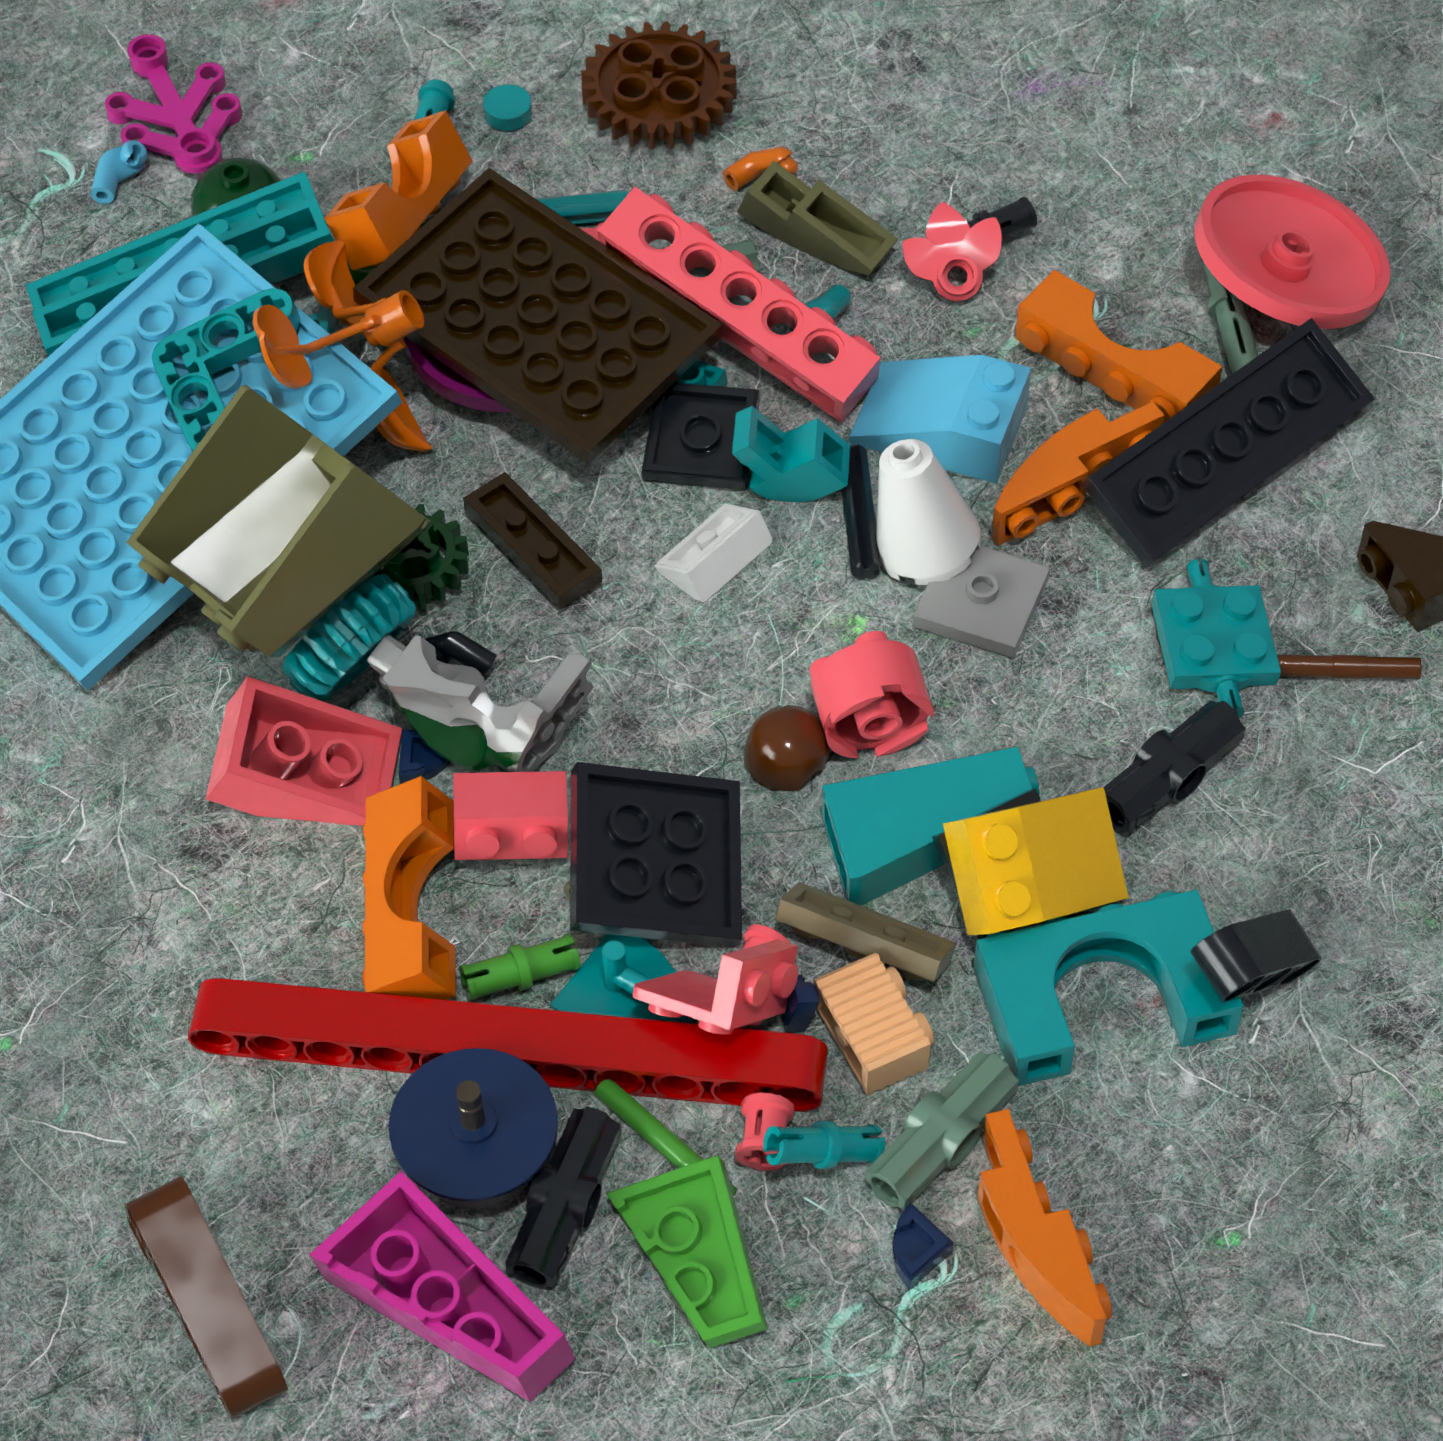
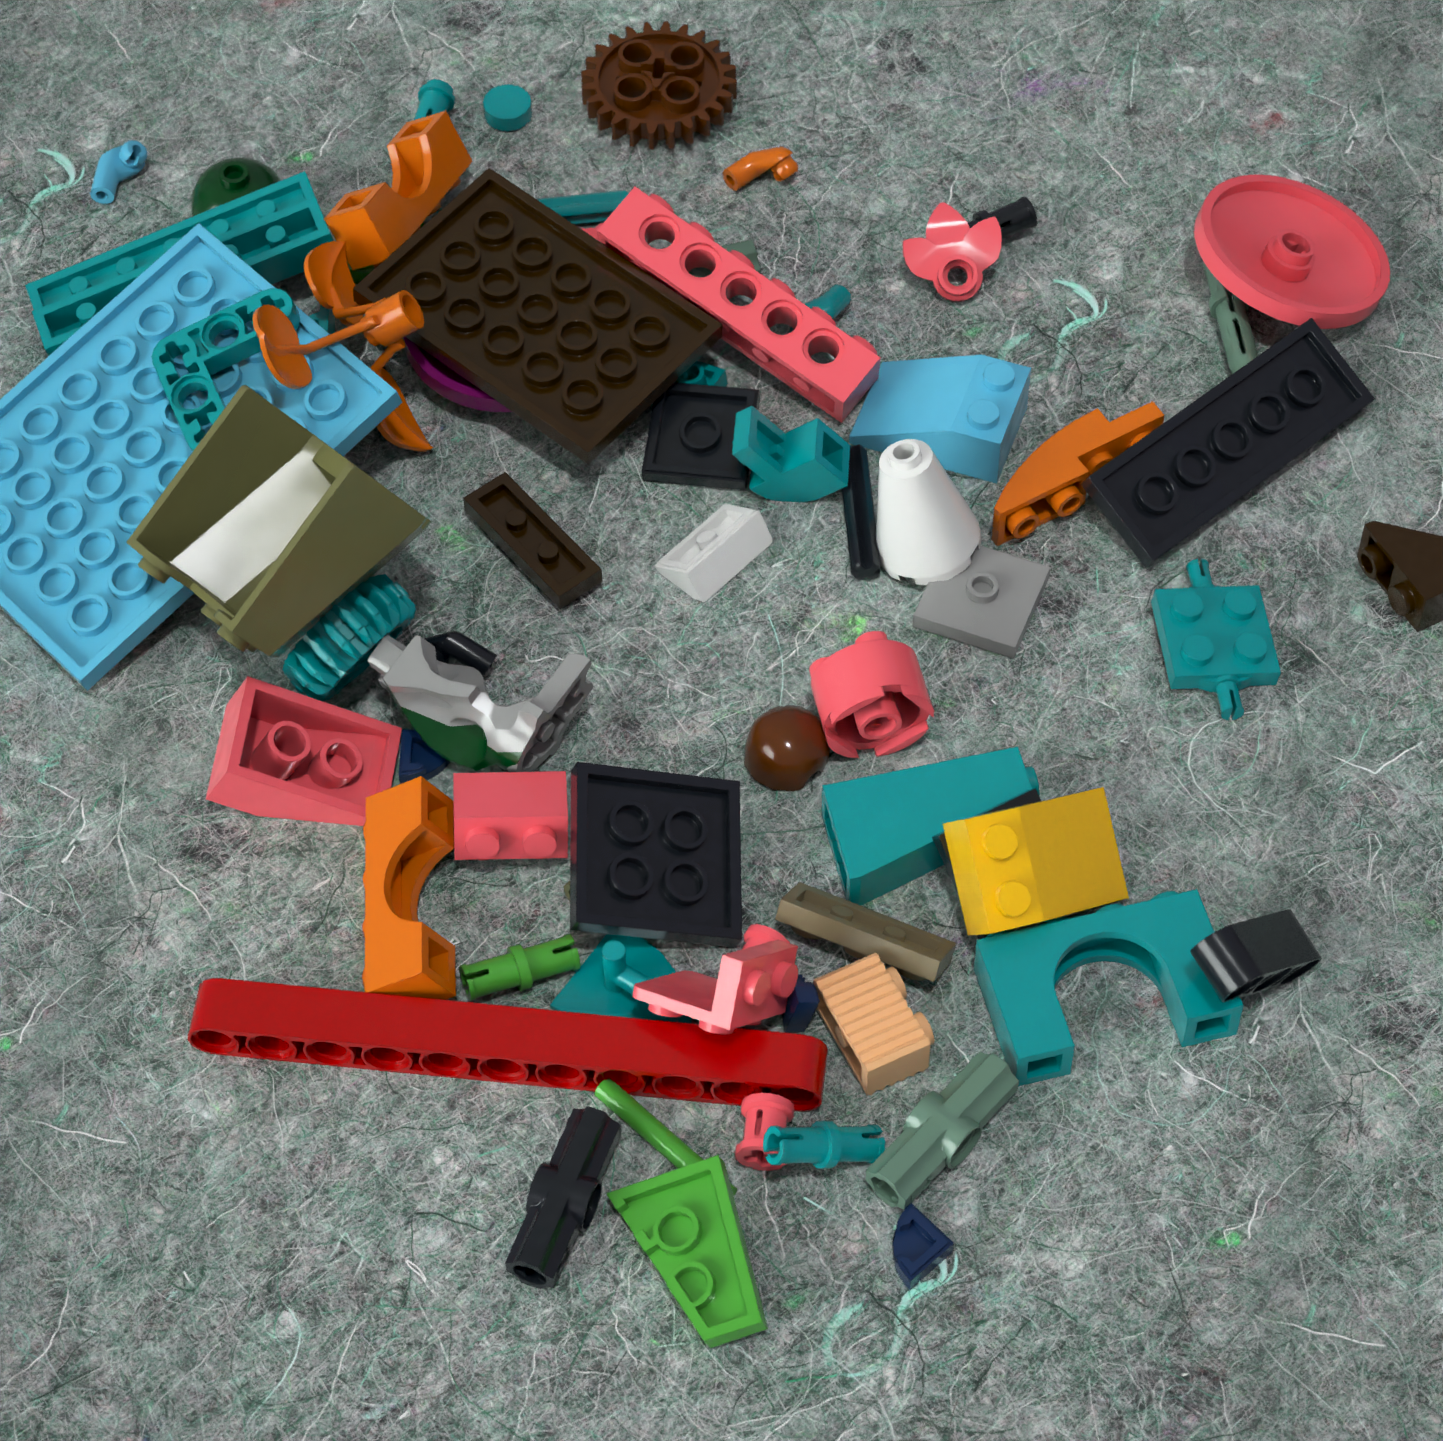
dark pink plant [104,34,242,173] -> none
beam [125,1176,288,1419] -> none
dark pink wedge [309,1171,575,1402] -> none
dark green gear [372,504,469,610] -> none
dark blue piece [389,1048,558,1208] -> none
olive slope [737,161,898,275] -> none
orange slope [977,1109,1112,1347] -> none
orange arch [1015,269,1223,423] -> none
black piece [1104,700,1246,833] -> none
reddish brown piece [1277,654,1422,679] -> none

